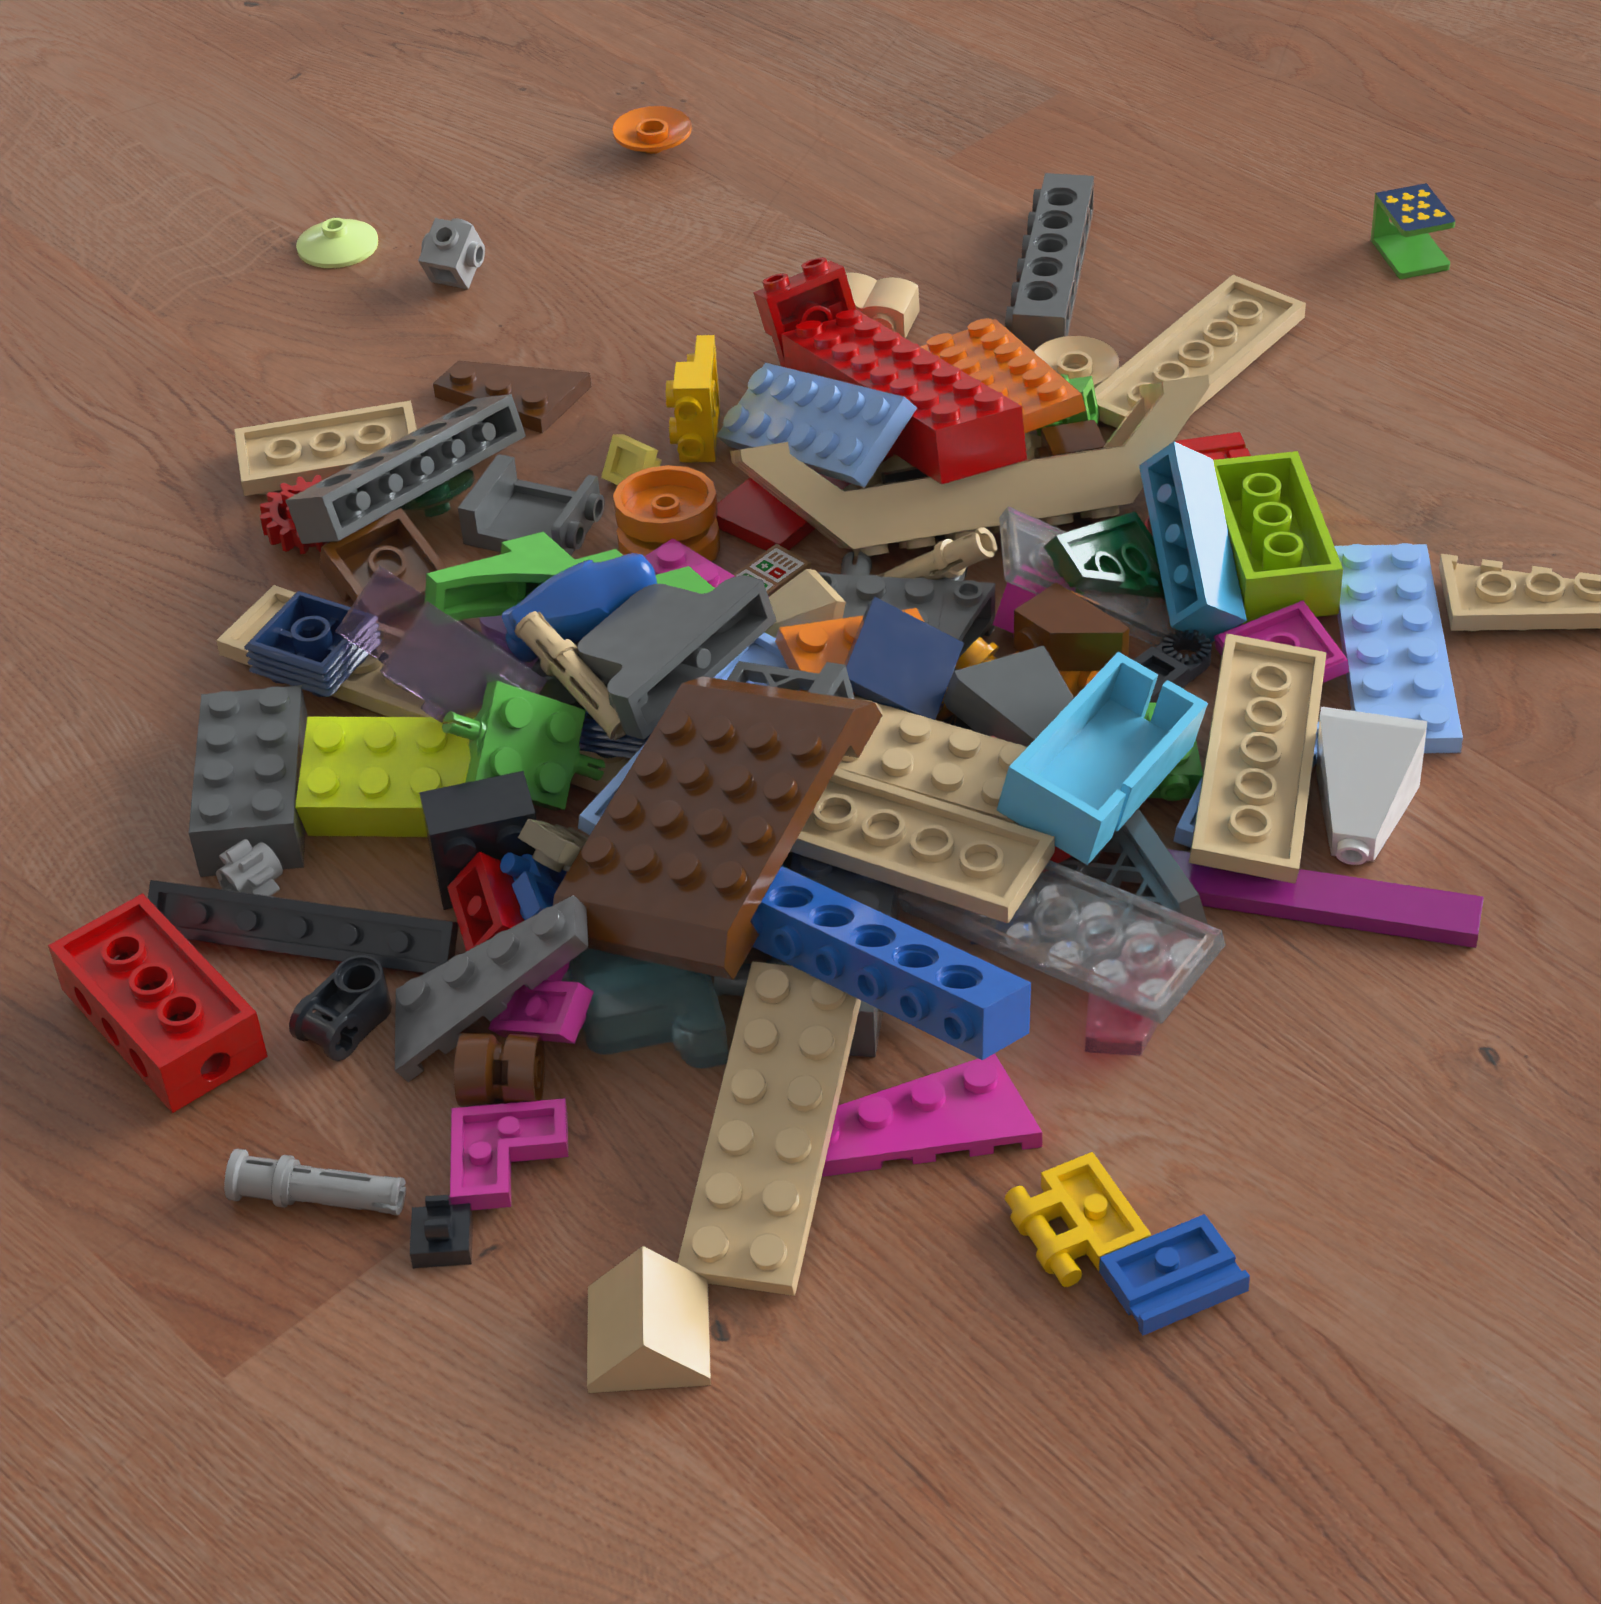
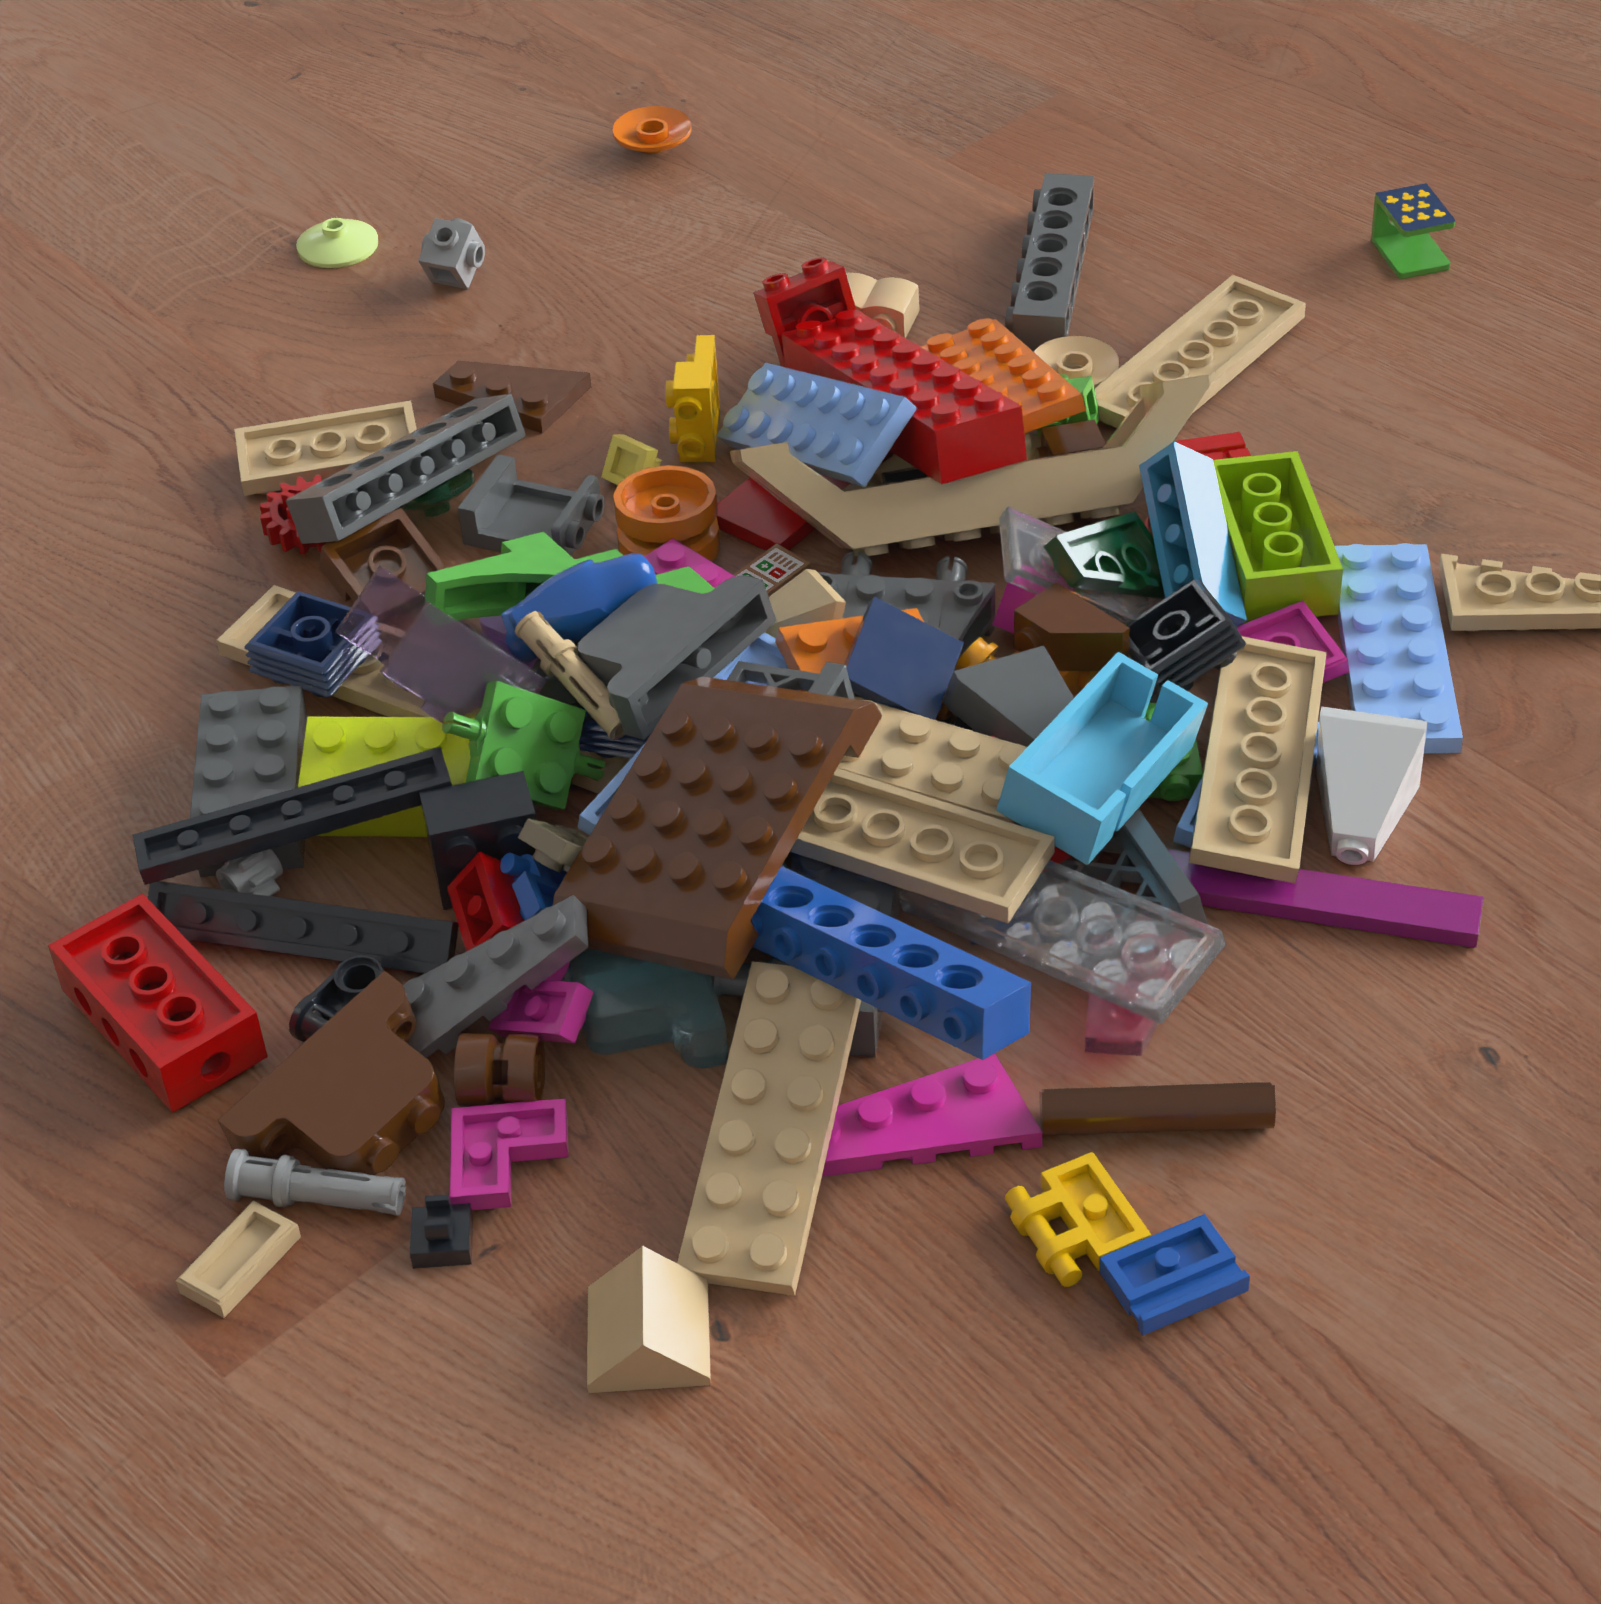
tan pin [876,527,997,580] -> none
none -> black plate [132,747,452,885]
none -> tan tile [176,1200,301,1318]
none -> reddish brown brick [218,971,445,1175]
none -> reddish brown brick [1039,1082,1276,1136]
none -> black brick [1126,579,1246,697]

